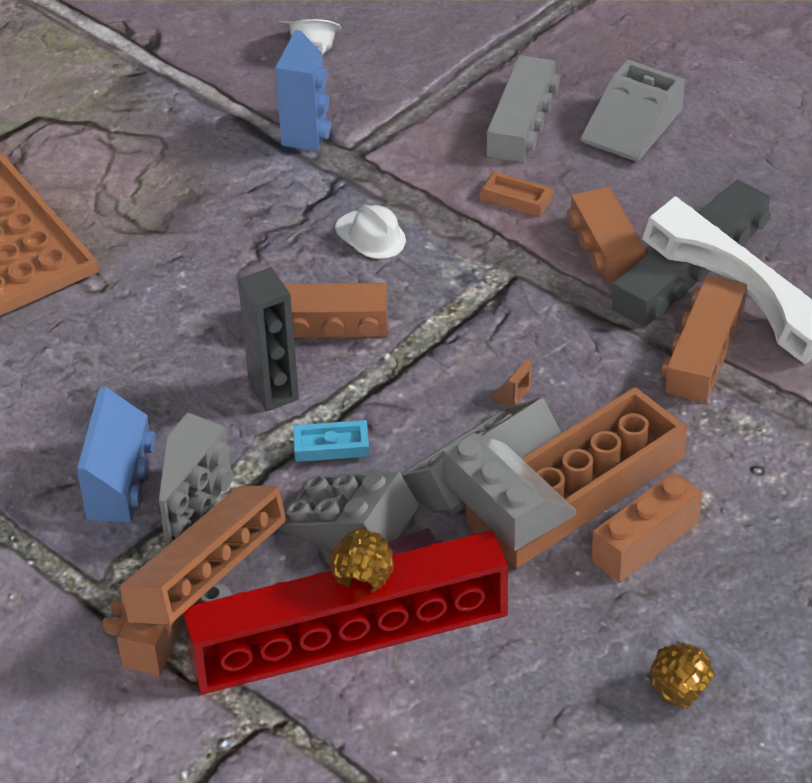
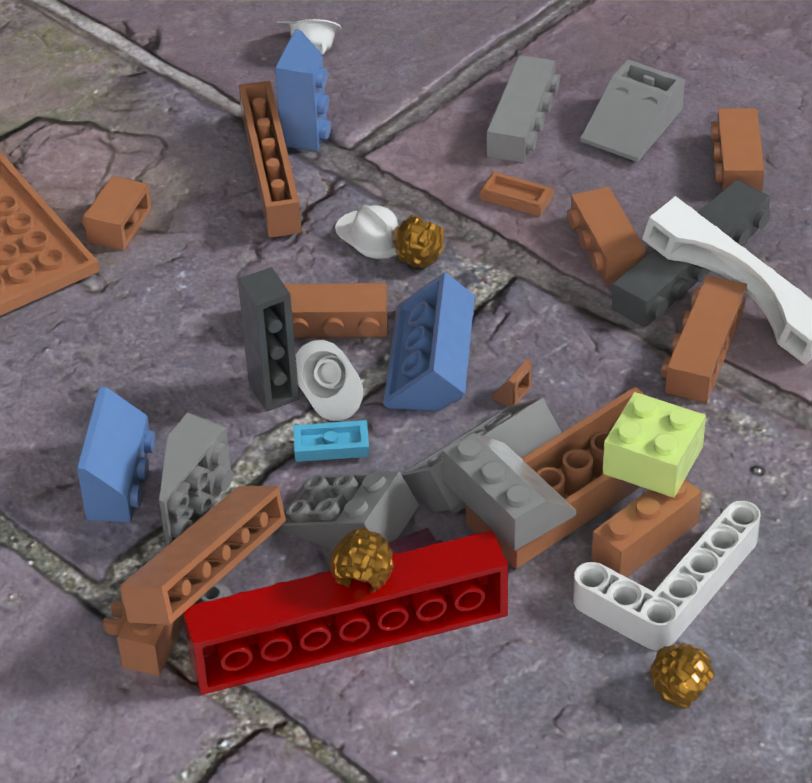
none -> nougat brick [82,176,152,251]
none -> nougat brick [239,81,302,238]
none -> white piece [295,340,363,421]
none -> medium blue slope [383,272,475,411]
none -> pearl gold piece [392,215,444,269]
none -> white beam [573,501,761,651]
none -> yellowish green piece [603,392,706,498]
none -> nougat brick [711,108,764,192]

